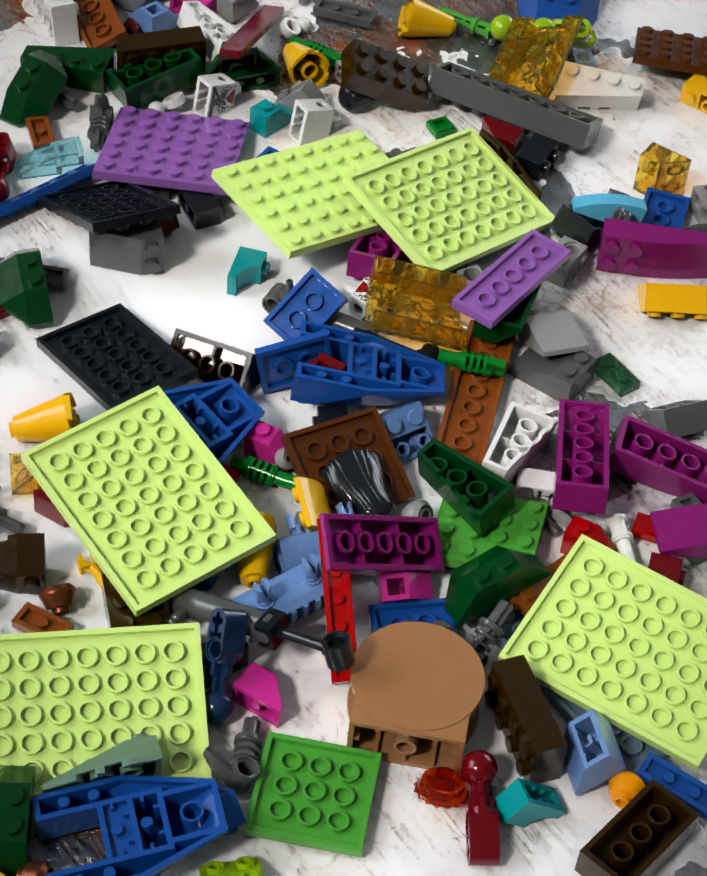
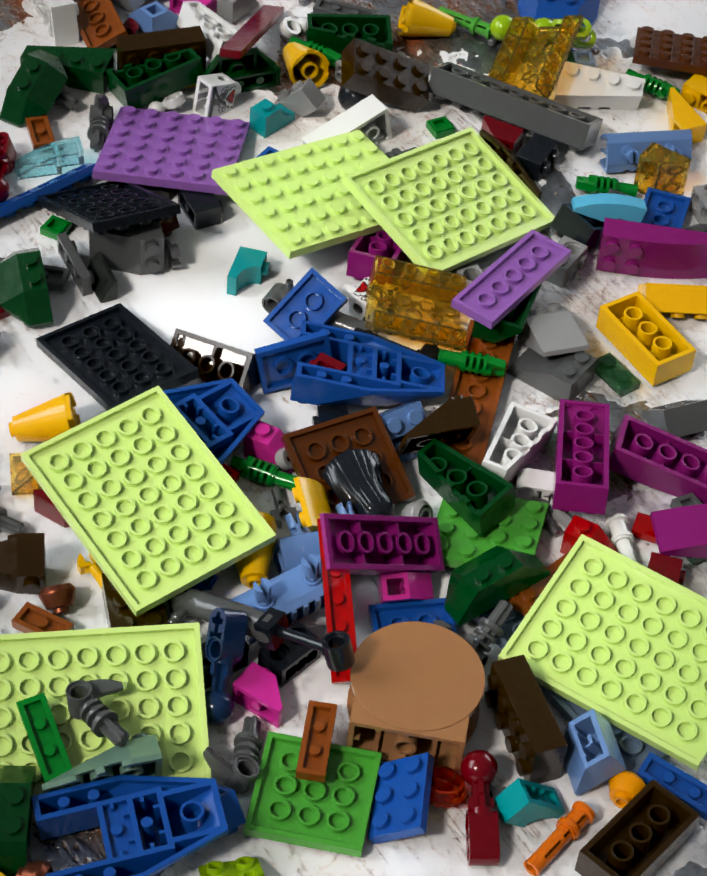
white torso [288,99,340,146] -> none
dark grey bush [611,207,631,221] -> none
none -> green plate [16,693,72,783]
none -> green tile [40,215,72,240]
none -> dark grey plate [57,232,95,296]
none -> dark grey piece [65,679,130,747]
none -> pearl dark grey slope [87,252,118,303]
none -> flat silver bar [164,239,182,269]
none -> black brick [258,621,321,688]
none -> flat silver bar [270,486,297,529]
none -> dark orange plate [295,700,338,783]
none -> white wedge [301,94,393,145]
none -> dark green wedge [306,14,393,53]
none -> blue plate [368,752,434,844]
none -> dark brown slope [396,395,481,456]
none -> orange pin [523,801,596,876]
none -> green hinge [575,175,638,197]
none -> yellow brick [596,291,696,386]
none -> medium blue piece [600,129,692,173]
none -> green hinge [625,69,680,101]
none -> yellow slope [666,87,707,144]

